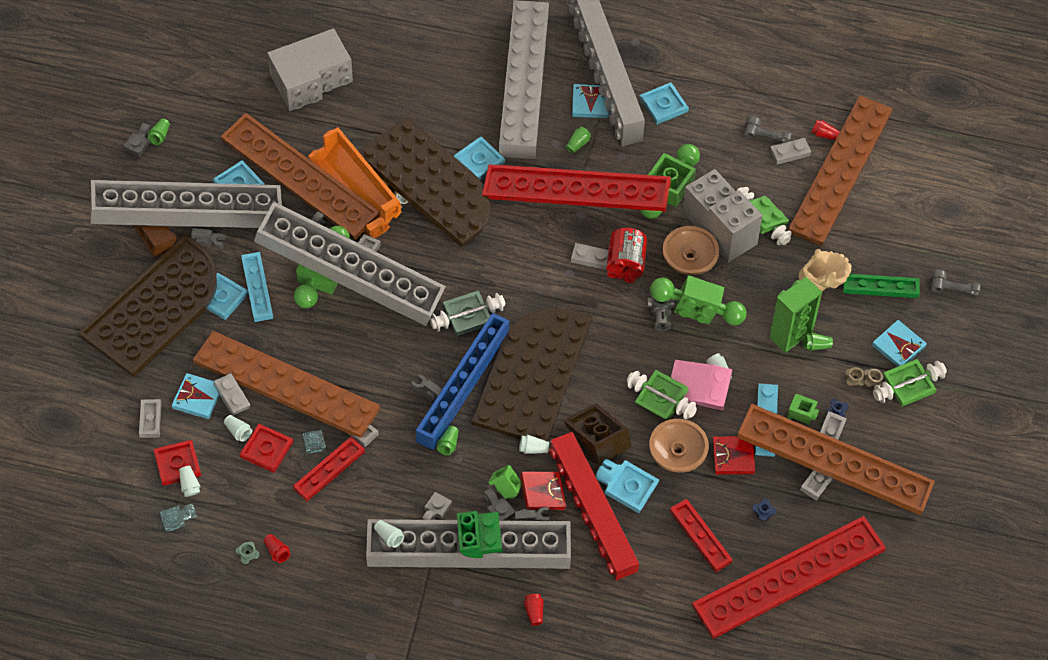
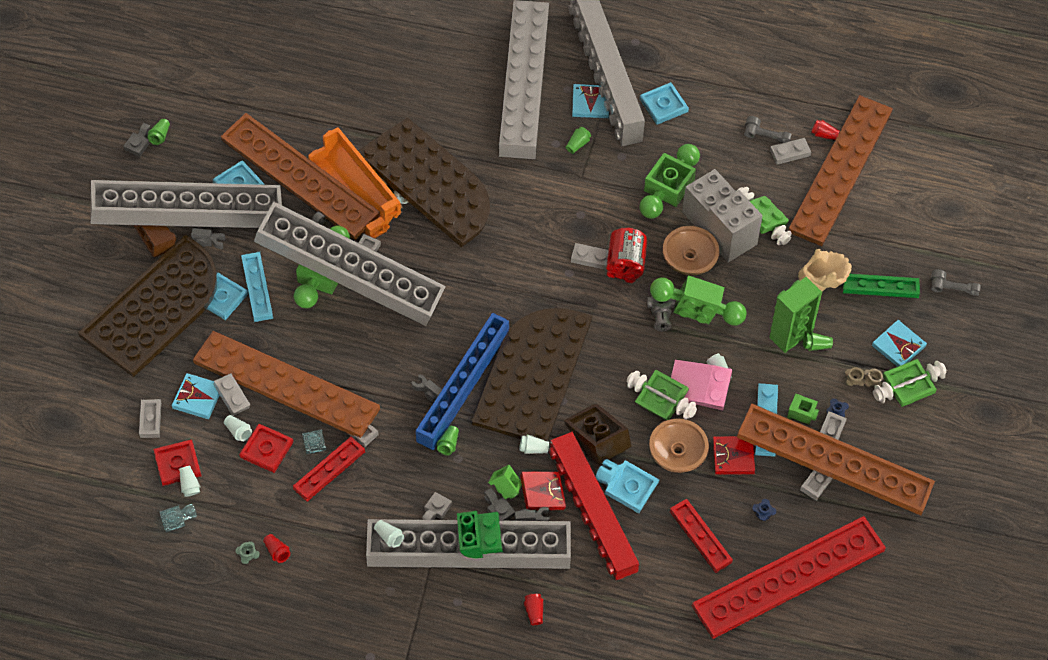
light grey piece [267,28,353,111] -> none
sand green plate [430,291,505,336] -> none
medium azure tile [454,137,505,180] -> none
red plate [482,164,671,212] -> none

